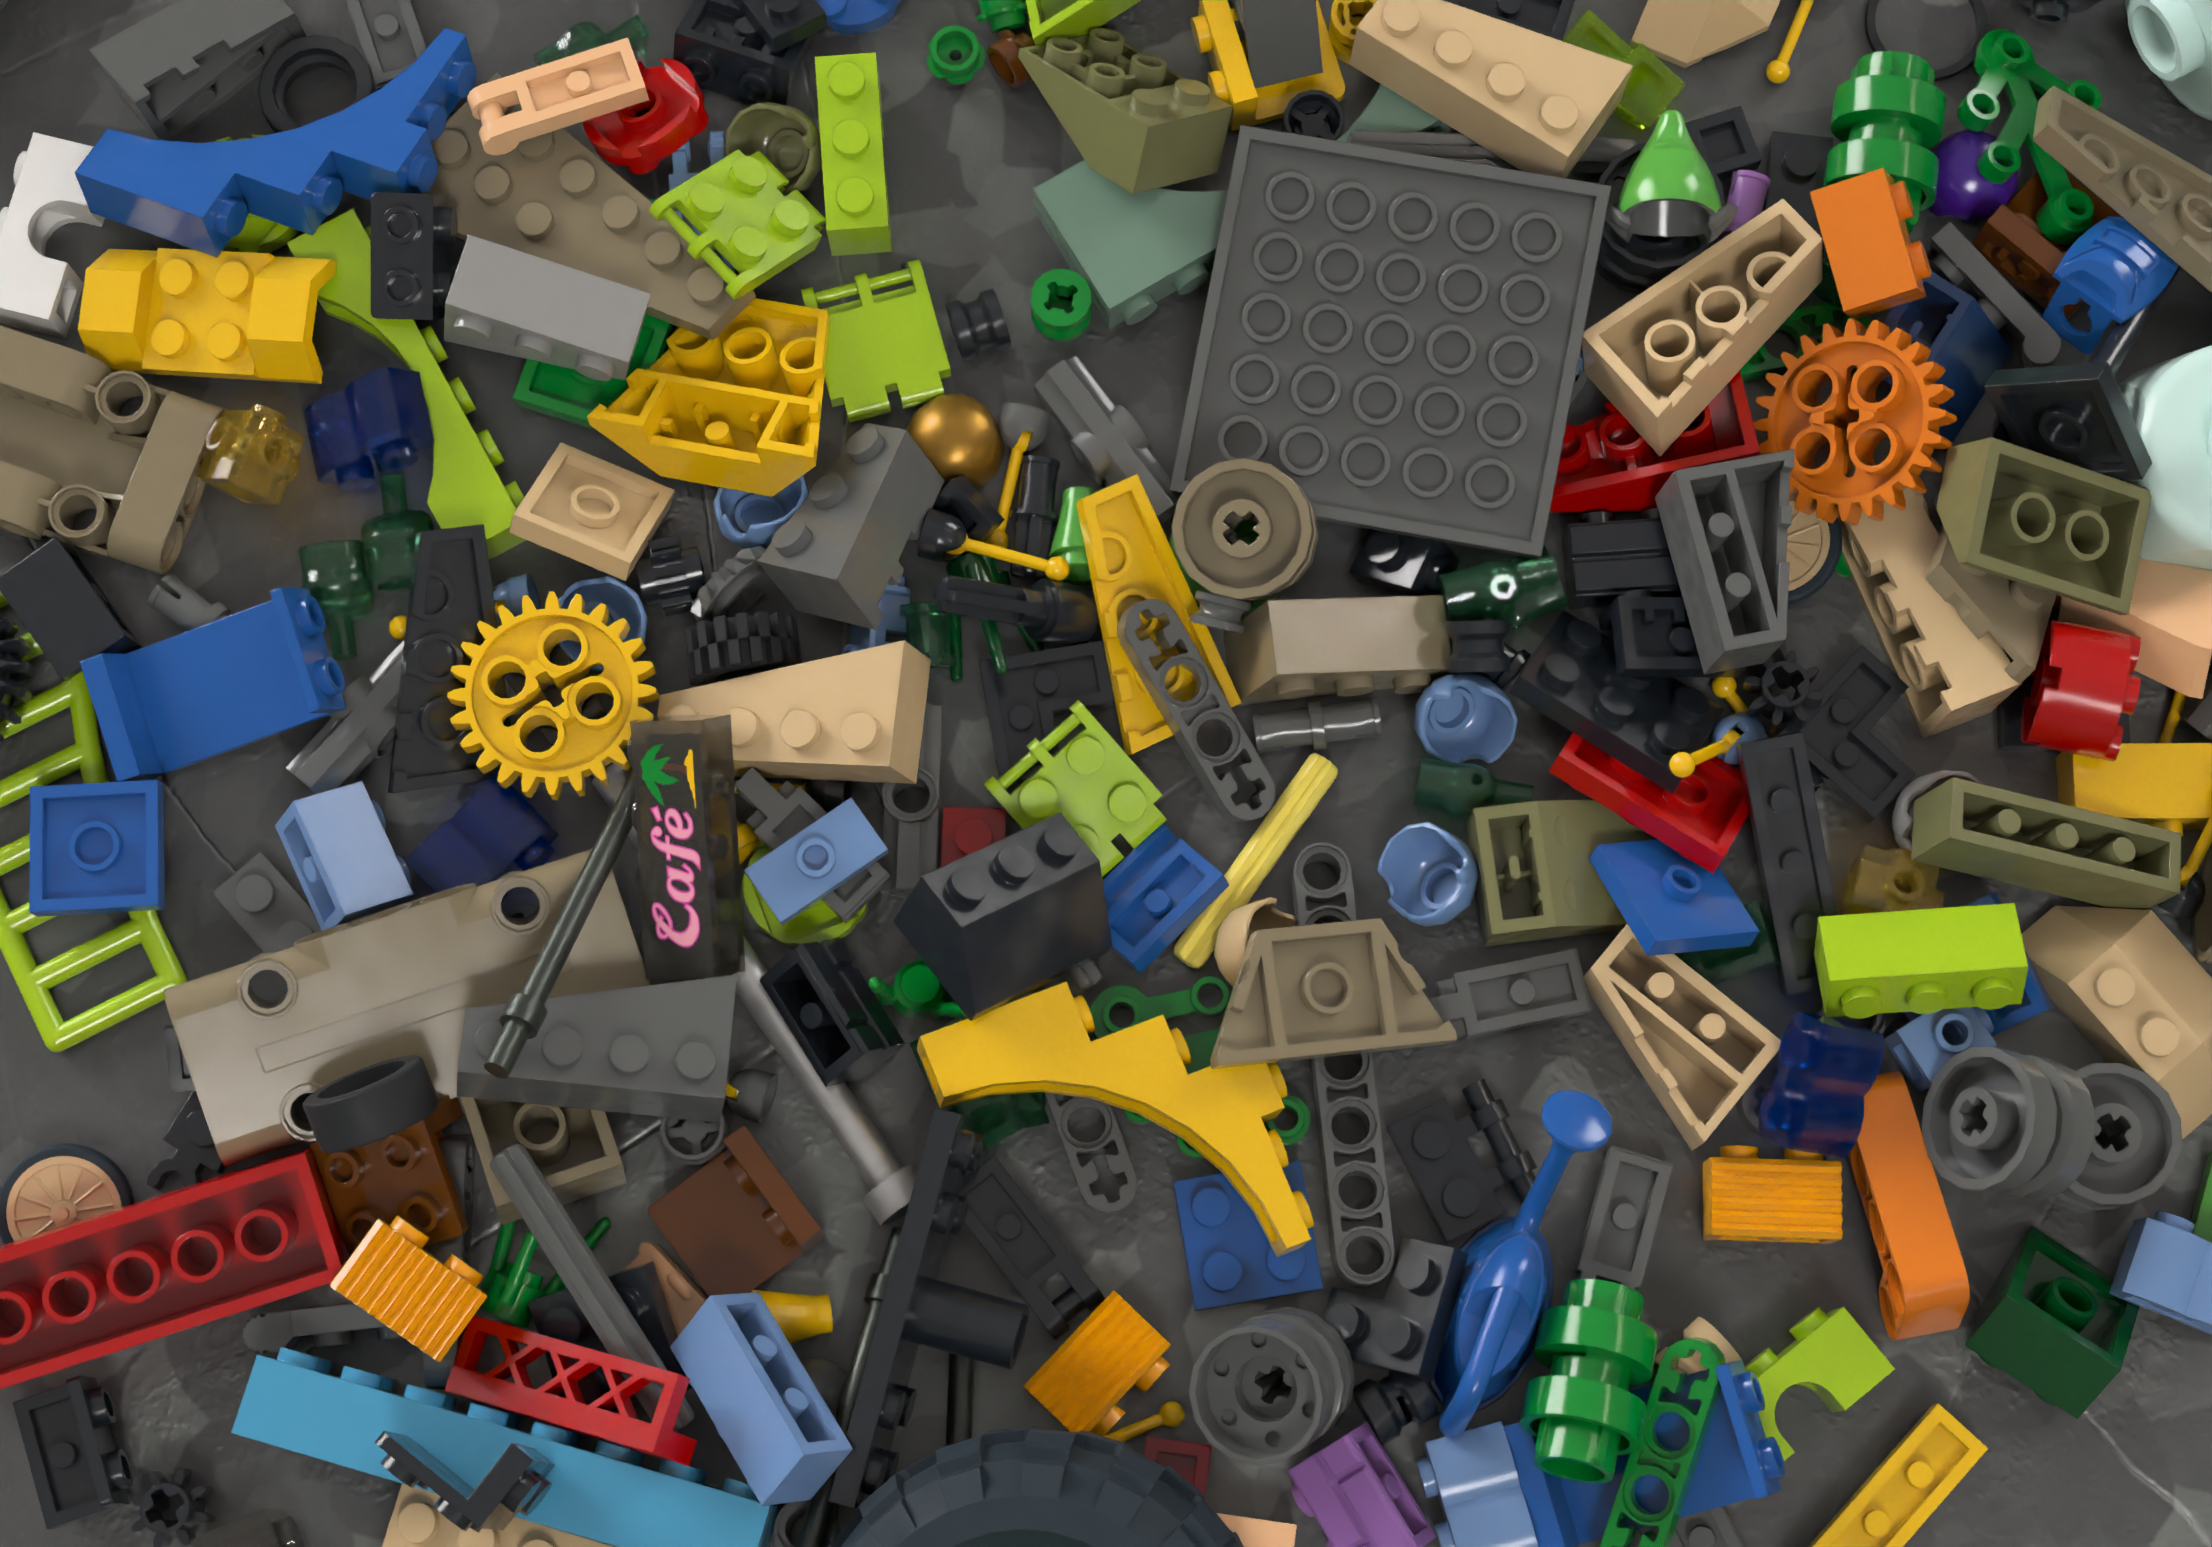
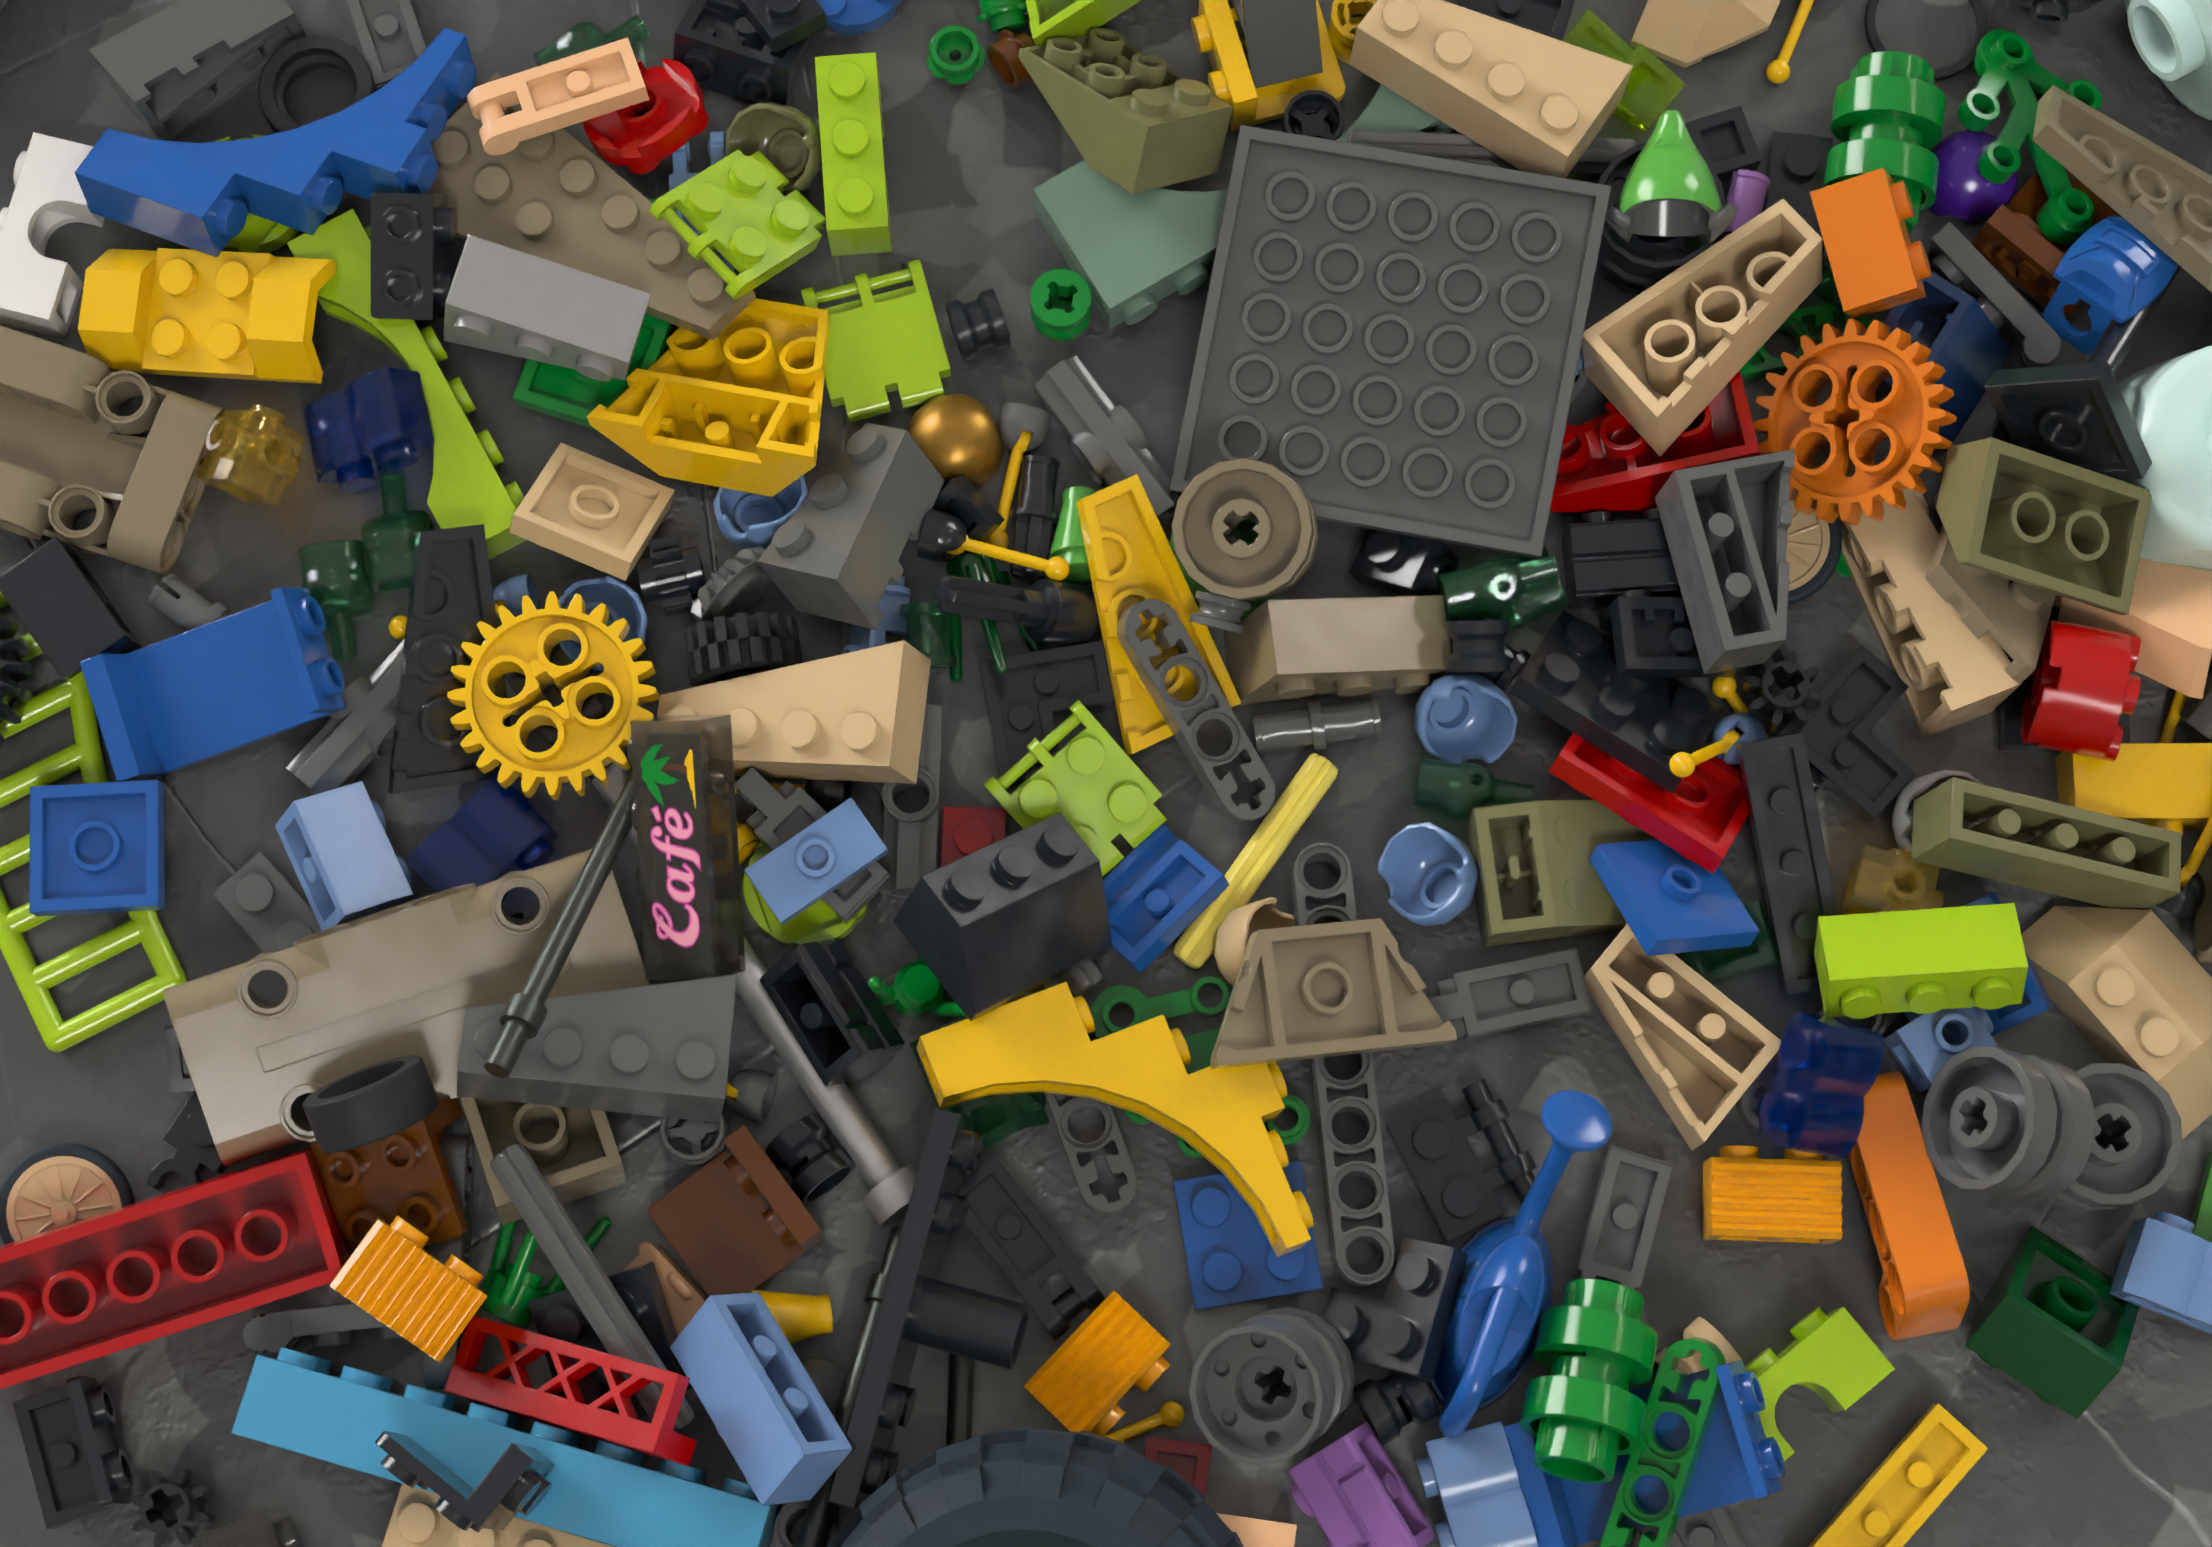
none -> black wheel [766,1113,855,1204]

